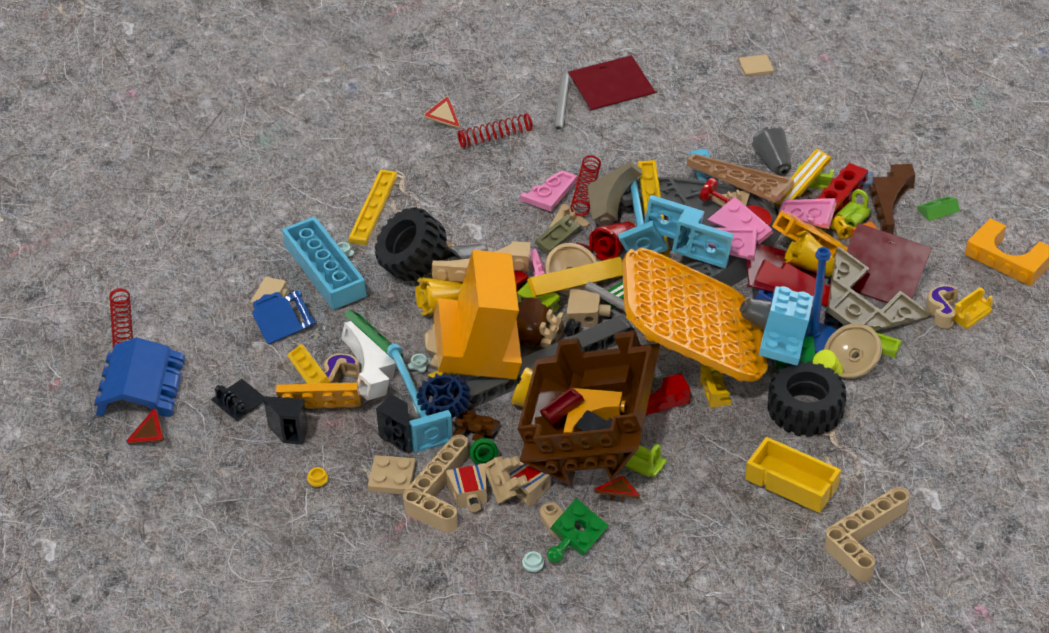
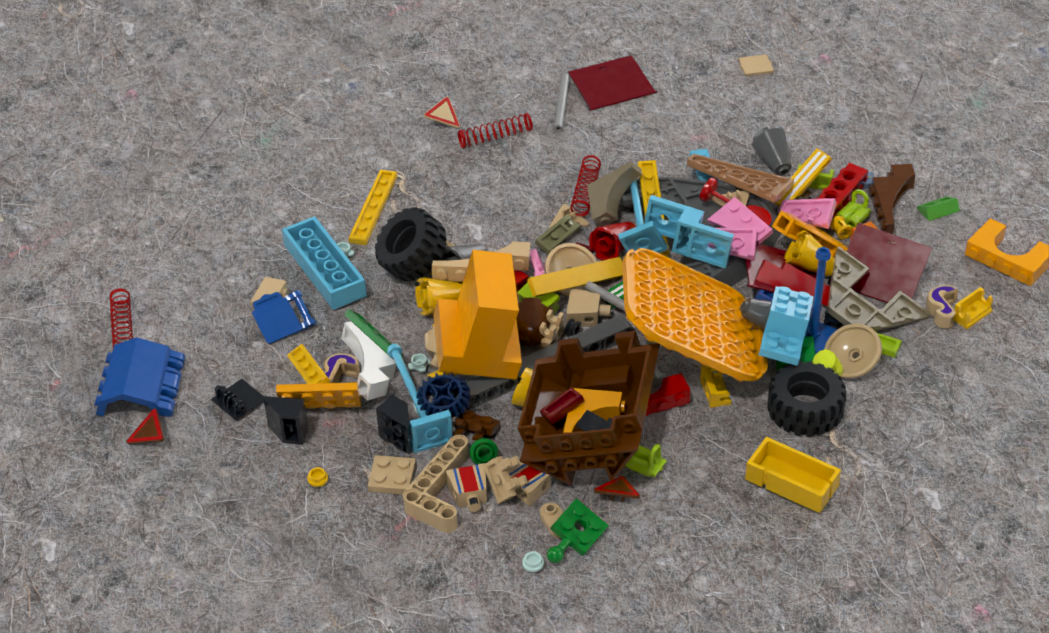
bright pink wing [520,170,577,212] -> none
tan beam [824,487,910,582] -> none

